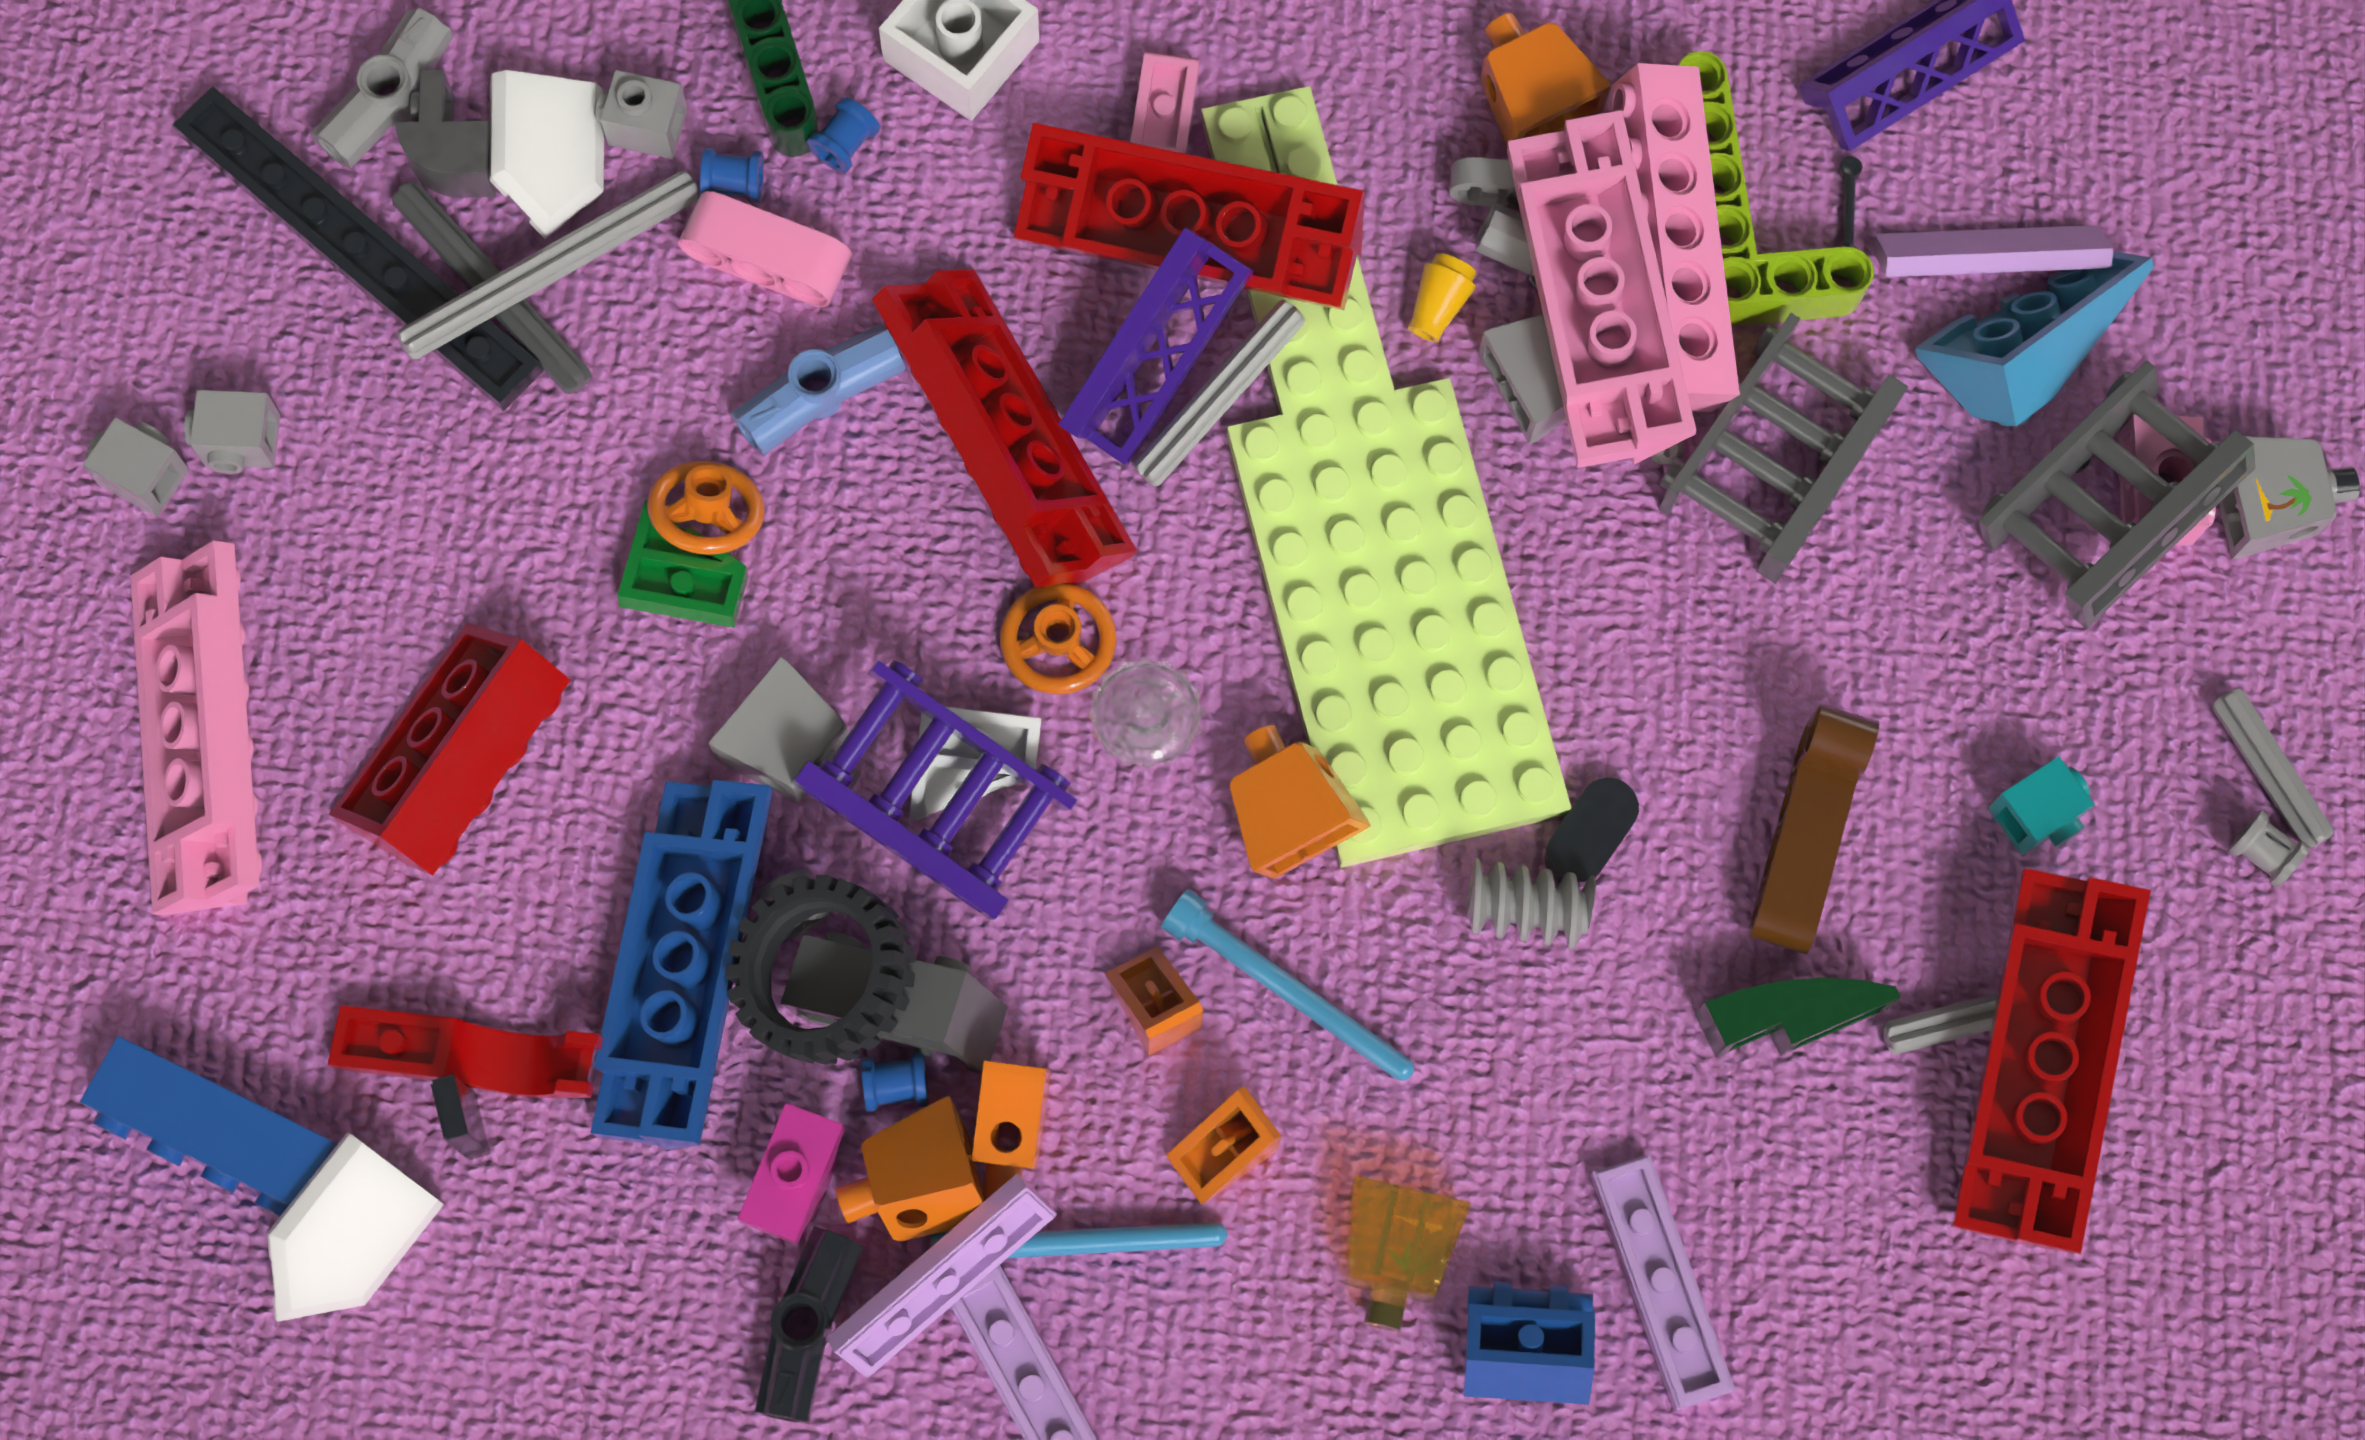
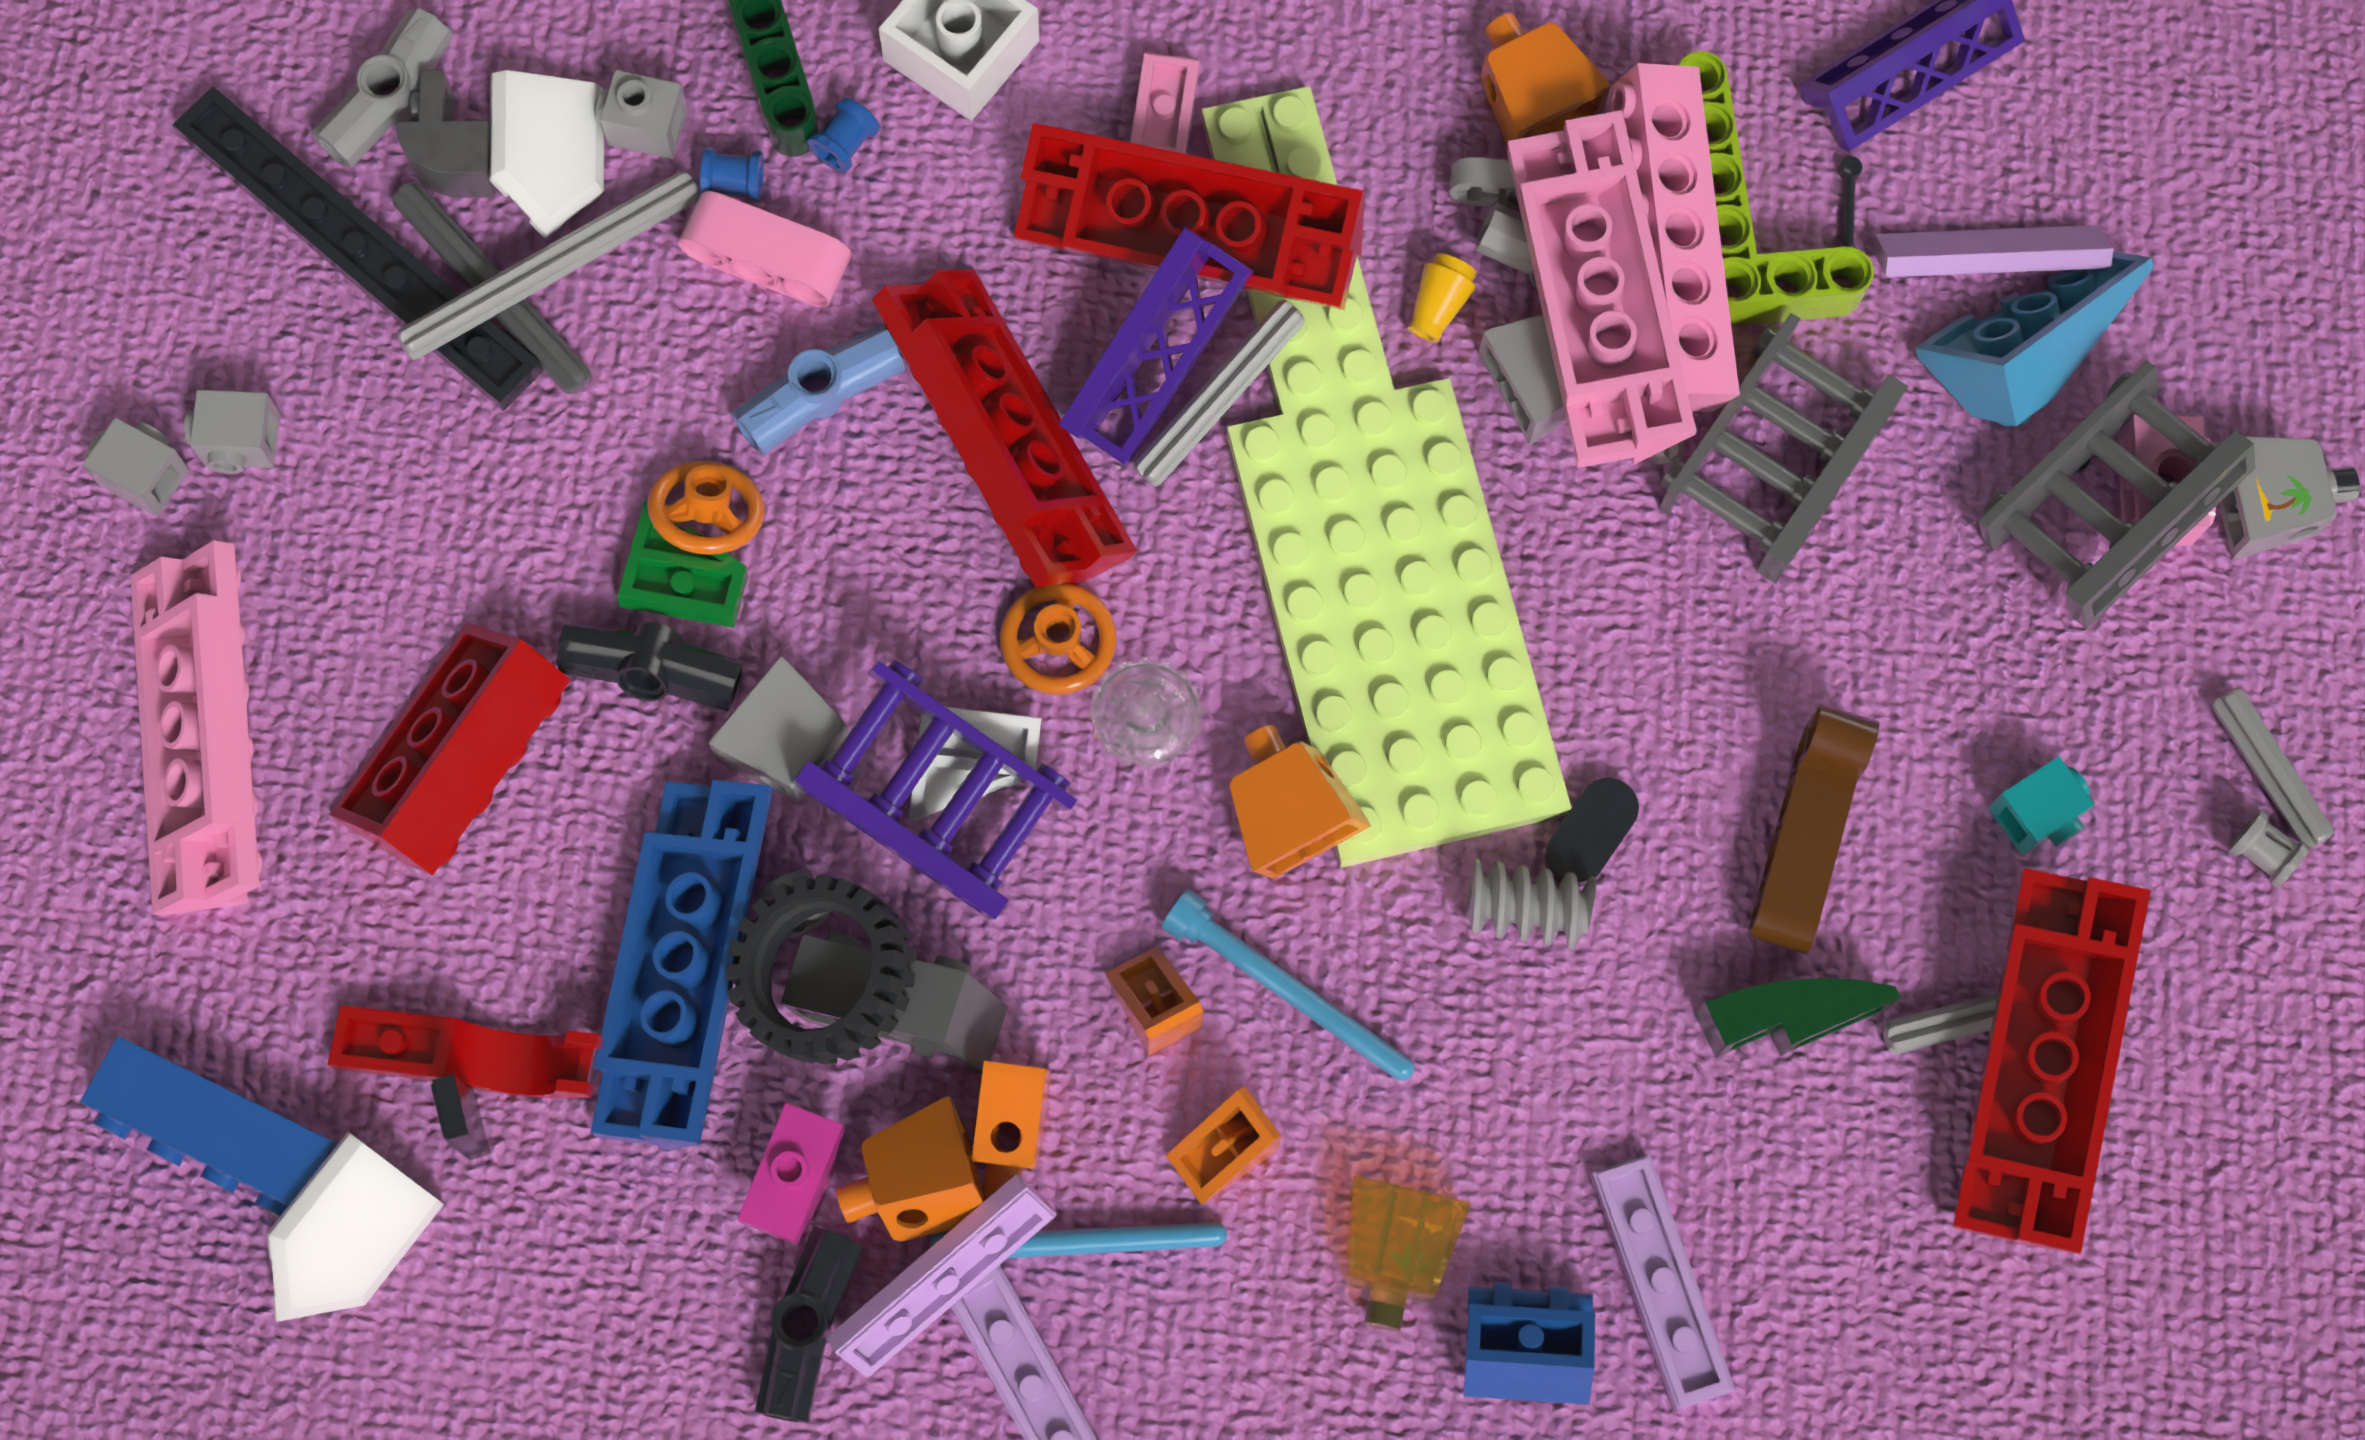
blue bush [861,1052,928,1113] -> none
none -> black piece [556,622,744,711]

